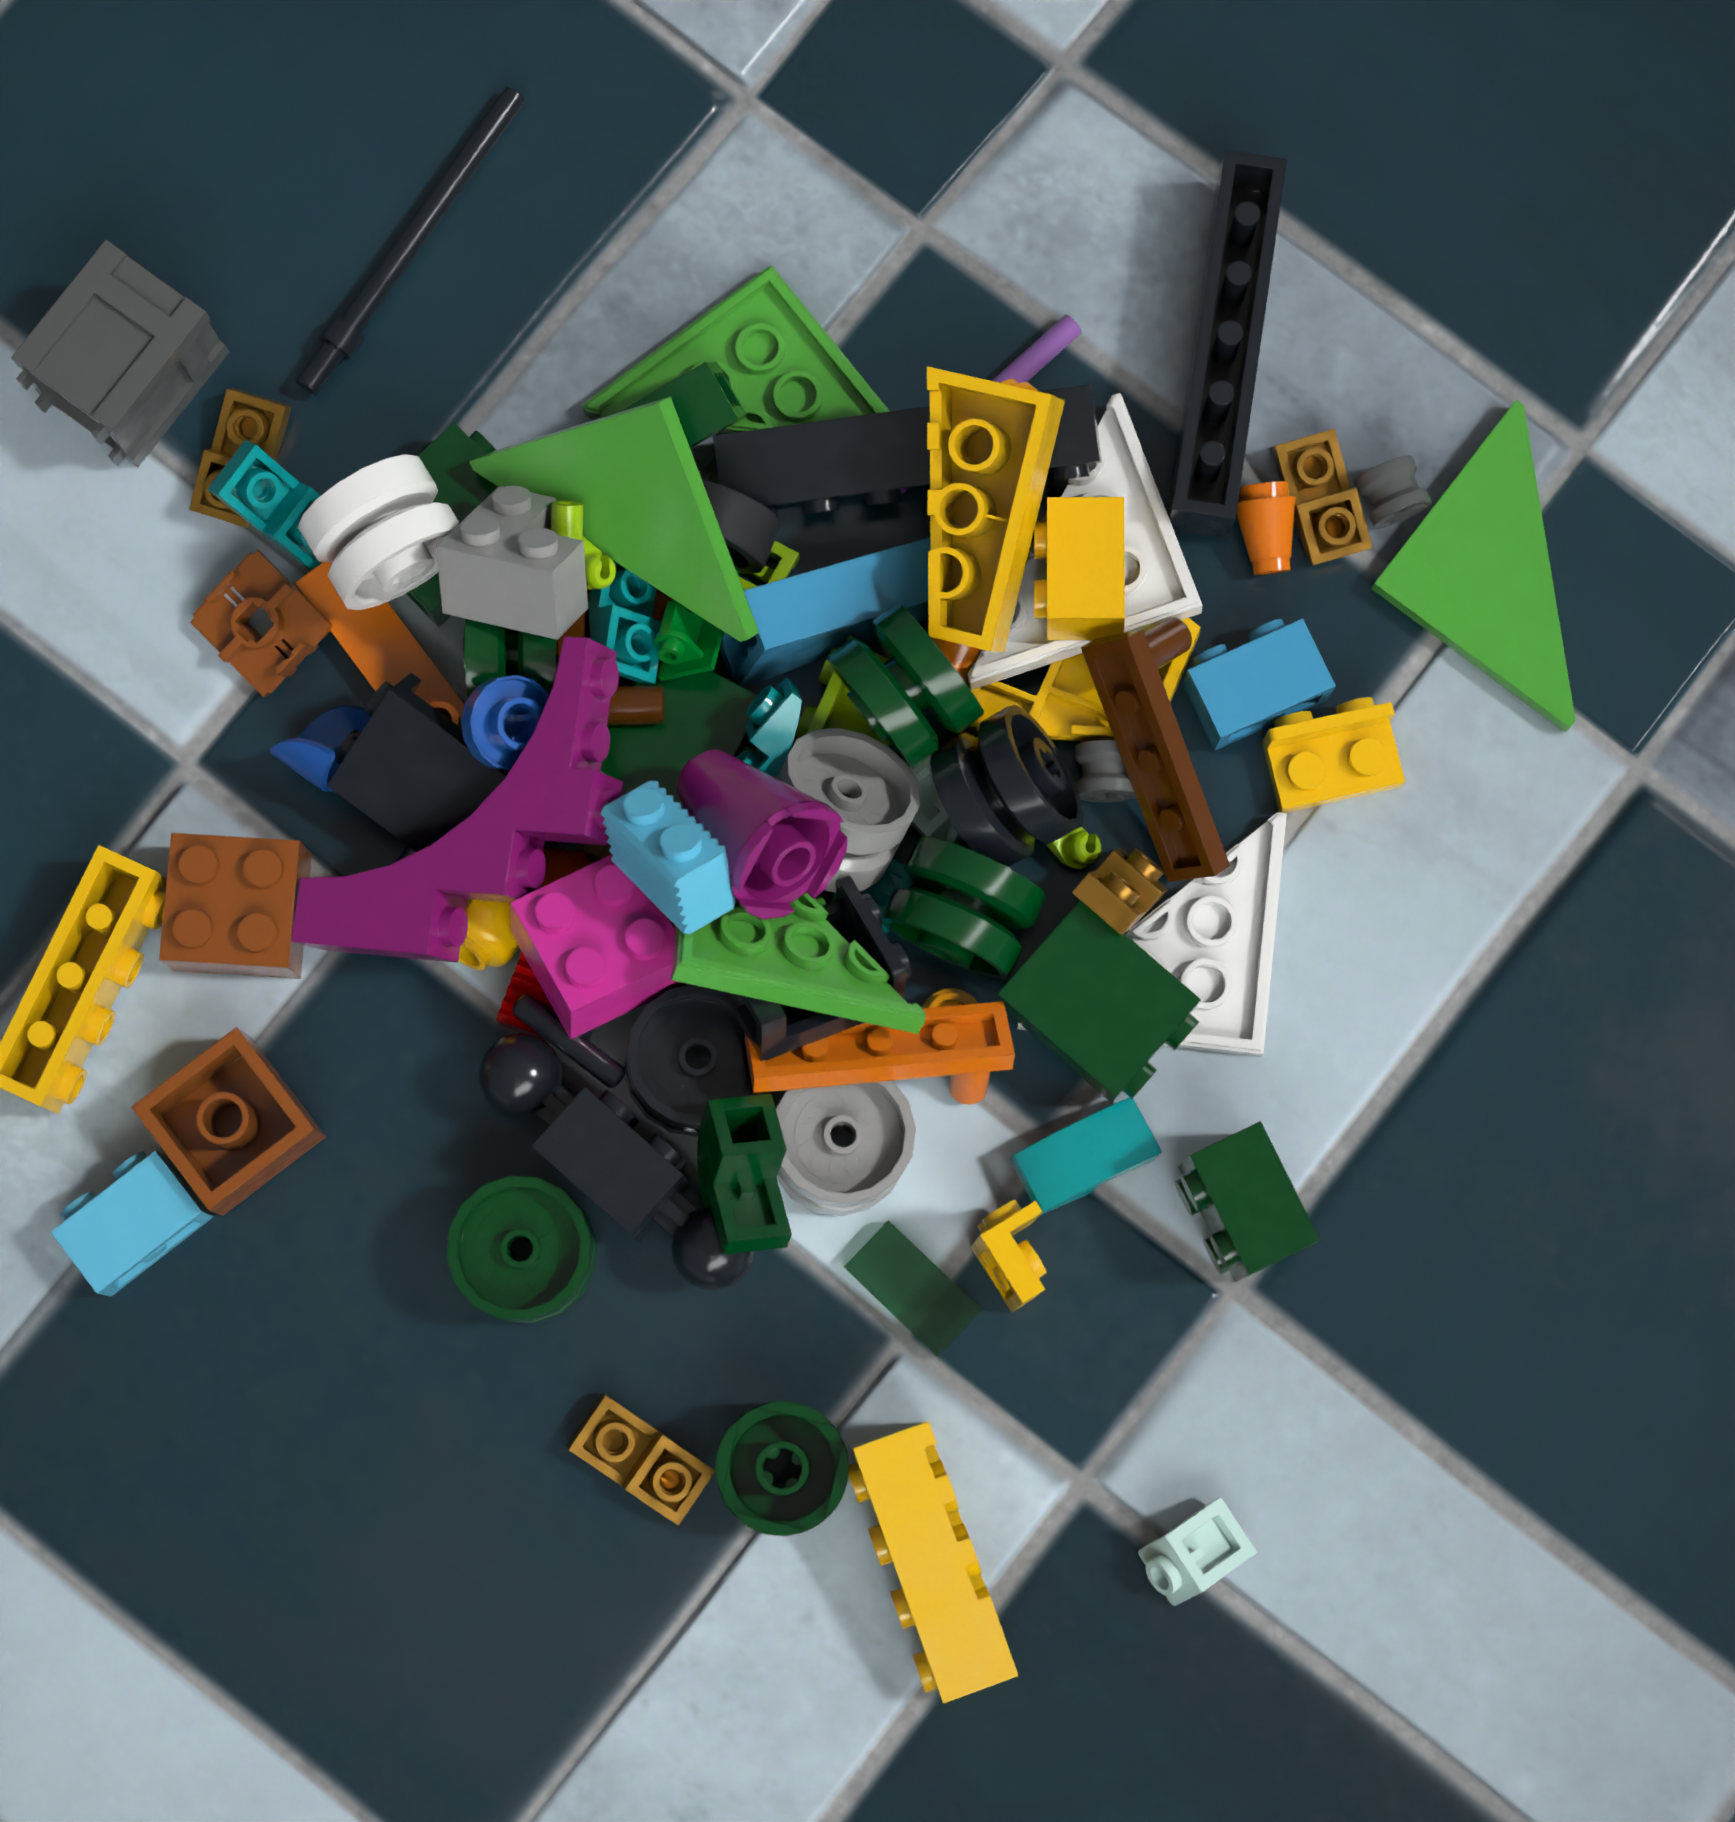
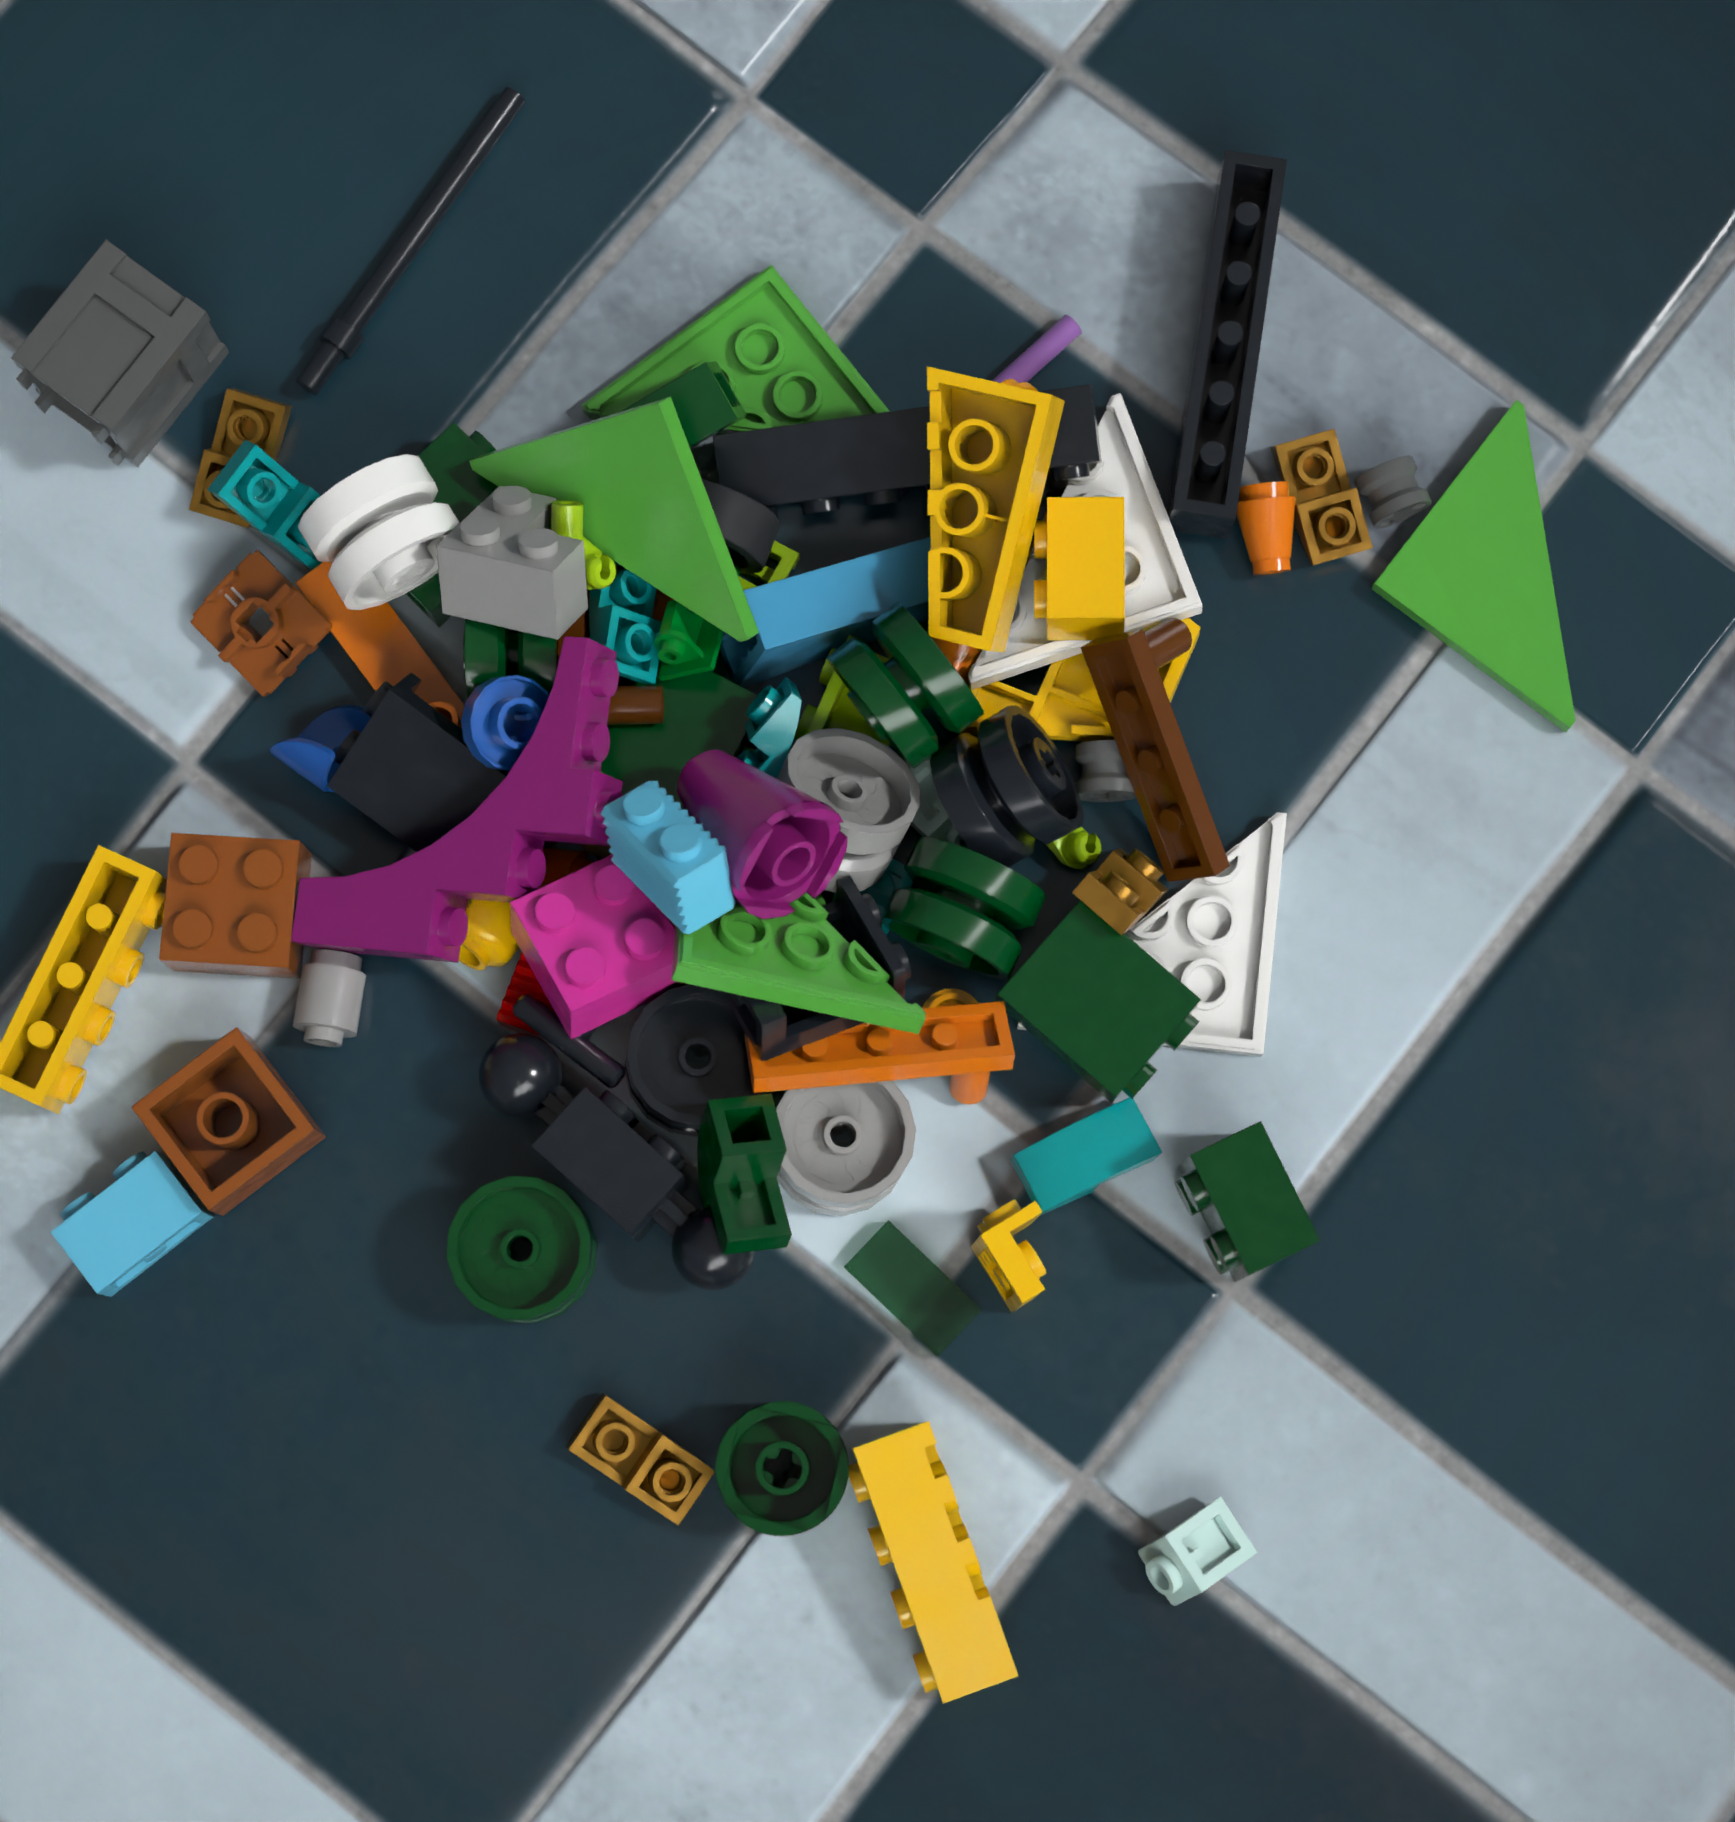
dark azure brick [1182,618,1336,751] -> none
yellow bracket [1262,697,1405,813] -> none
none -> light grey brick [293,949,366,1047]

